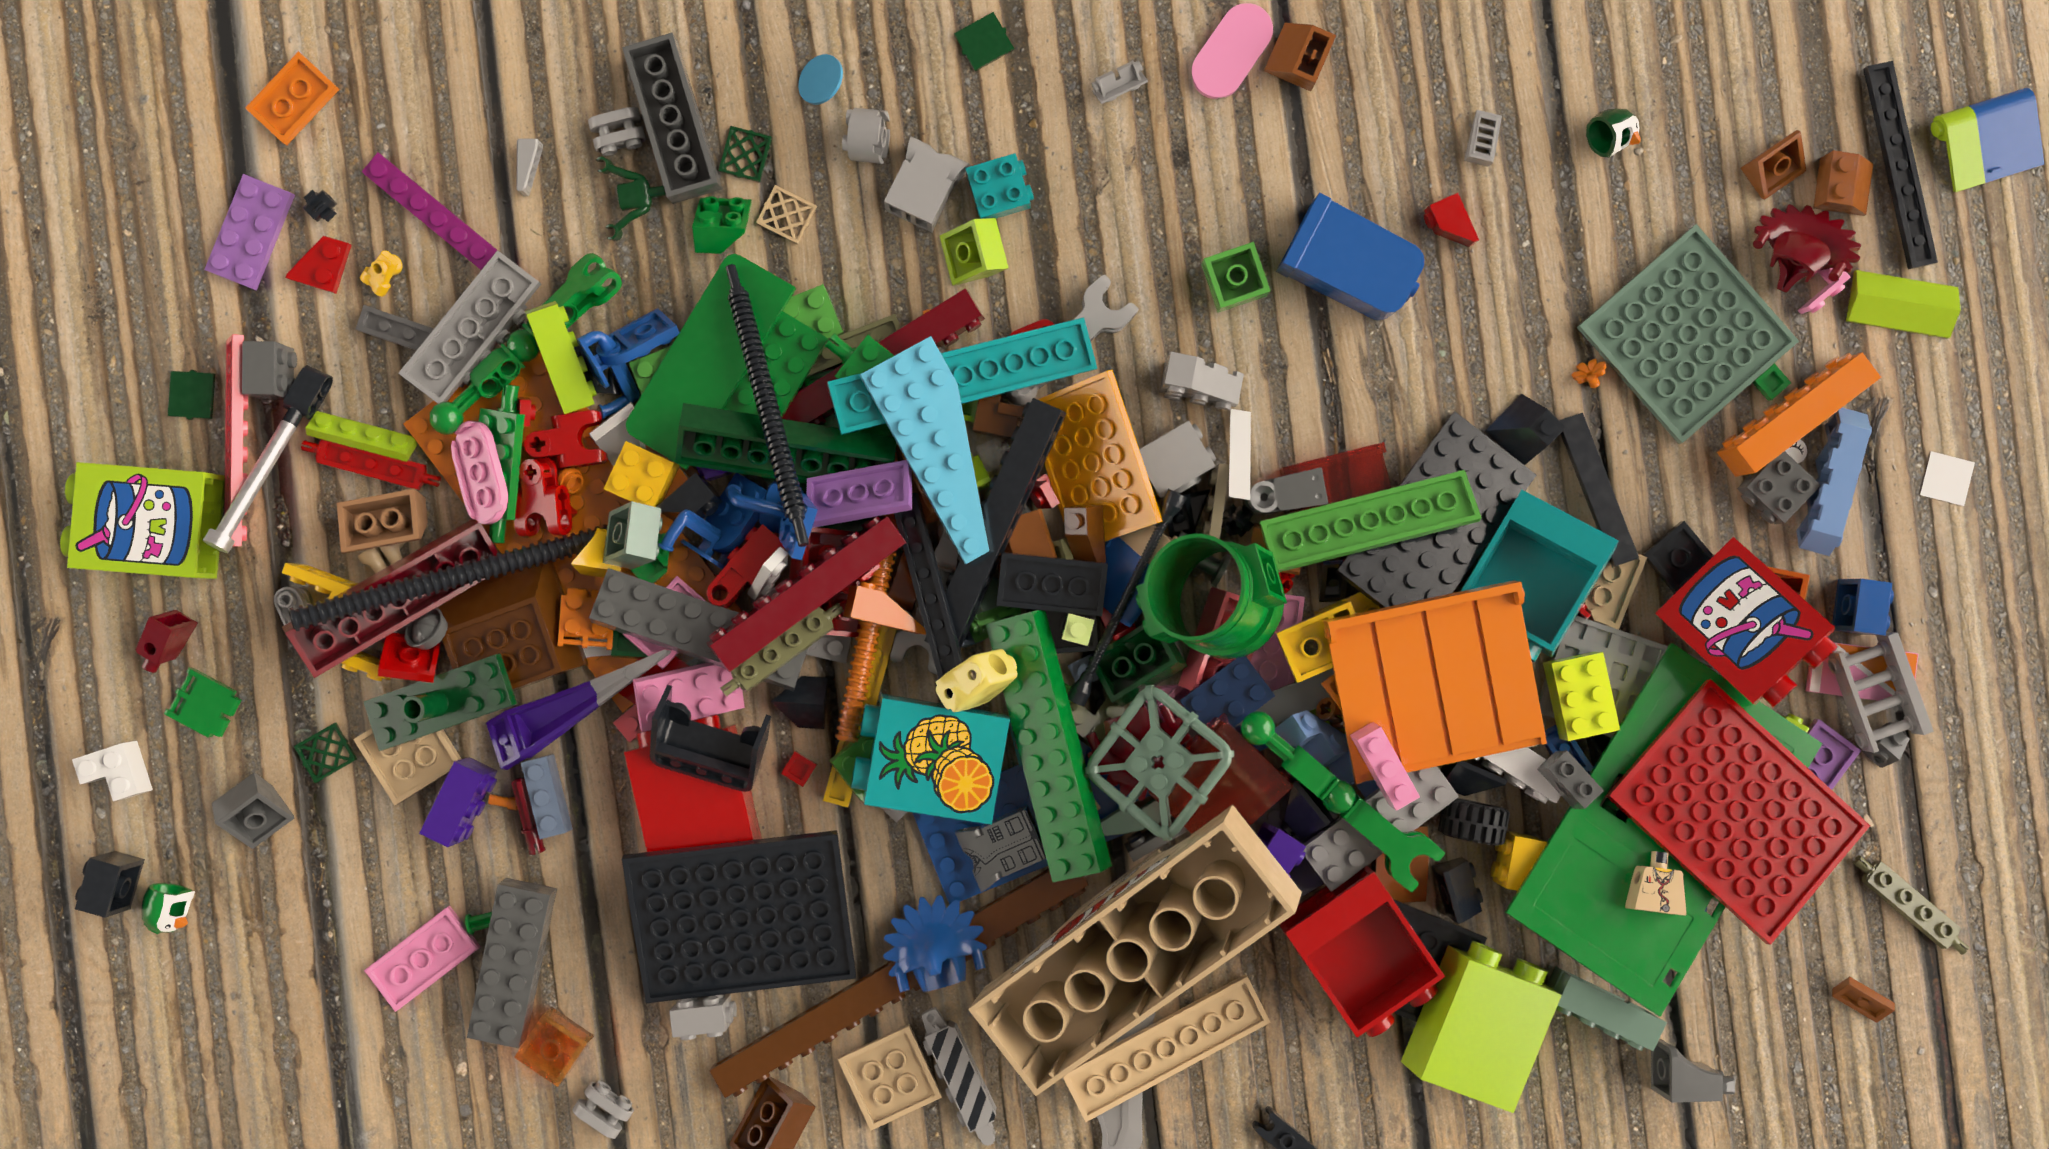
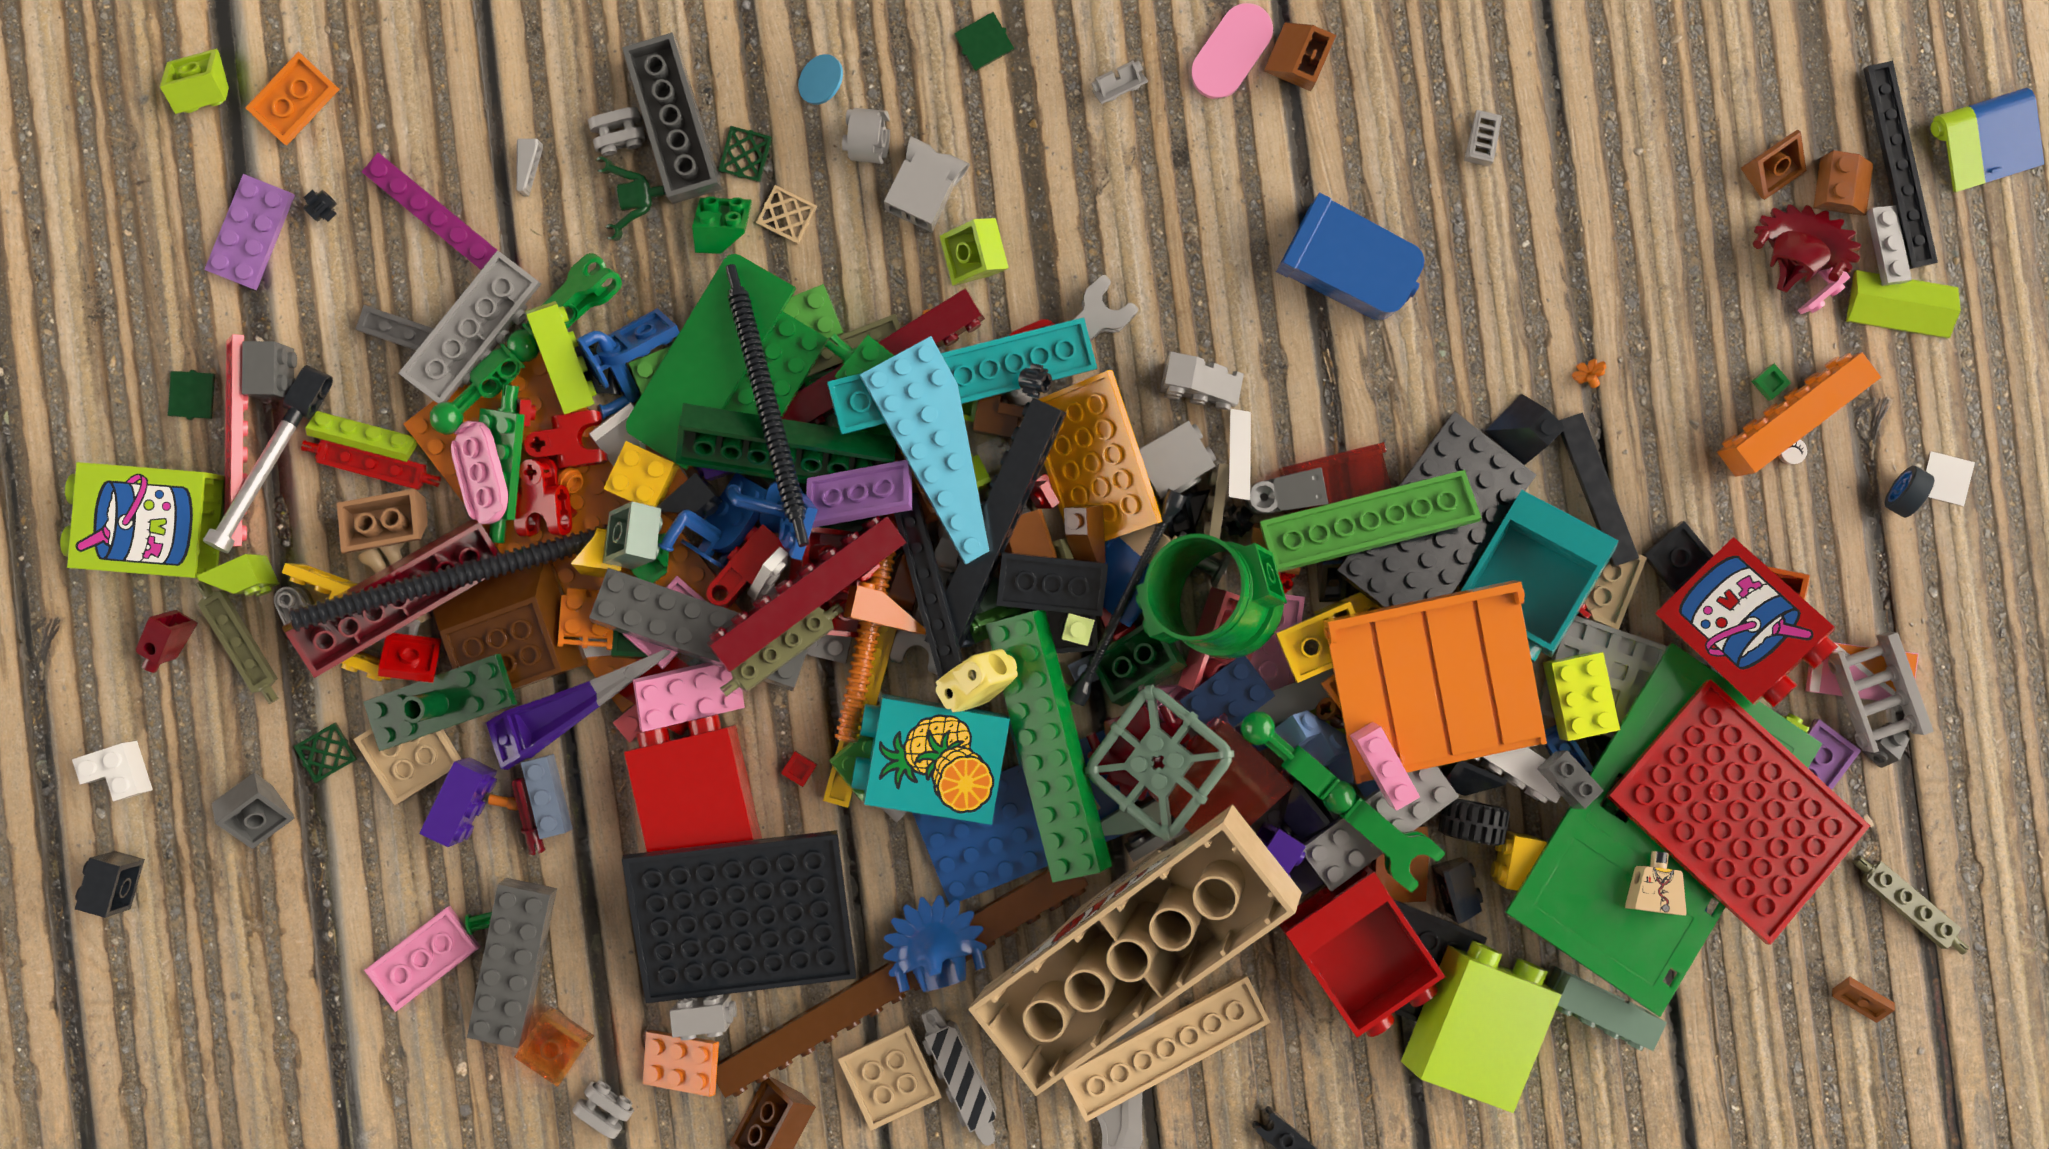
green piece [141,883,195,934] -> none
green plate [164,667,242,738] -> none
red wing [285,236,352,294] -> none
yellow plate [360,251,402,297] -> none
dark grey hat [404,608,447,650] -> none
black windscreen [650,685,771,792] -> none
black slope [771,676,828,729] -> none
dark grey piece [954,805,1046,892] -> none
teal brick [966,153,1034,219] -> none
olive plate [1070,696,1126,748] -> none
bright green brick [1201,242,1270,313] -> none
red slope [1424,193,1479,247] -> none
sand green plate [1577,224,1799,444] -> none
dark green piece [1586,108,1641,158] -> none
dark grey hips [1651,1039,1735,1103] -> none
dark grey brick [1737,451,1821,524] -> none
medium blue brick [1796,407,1872,556] -> none
blue brick [1832,578,1894,636] -> none
none -> lime slope [160,49,229,114]
none -> olive plate [195,581,279,704]
none -> lime slope [197,554,279,597]
none -> orange plate [642,1030,719,1097]
none -> black gear [1018,363,1052,398]
none -> light grey plate [1867,205,1912,286]
none -> black wheel [1884,466,1935,518]

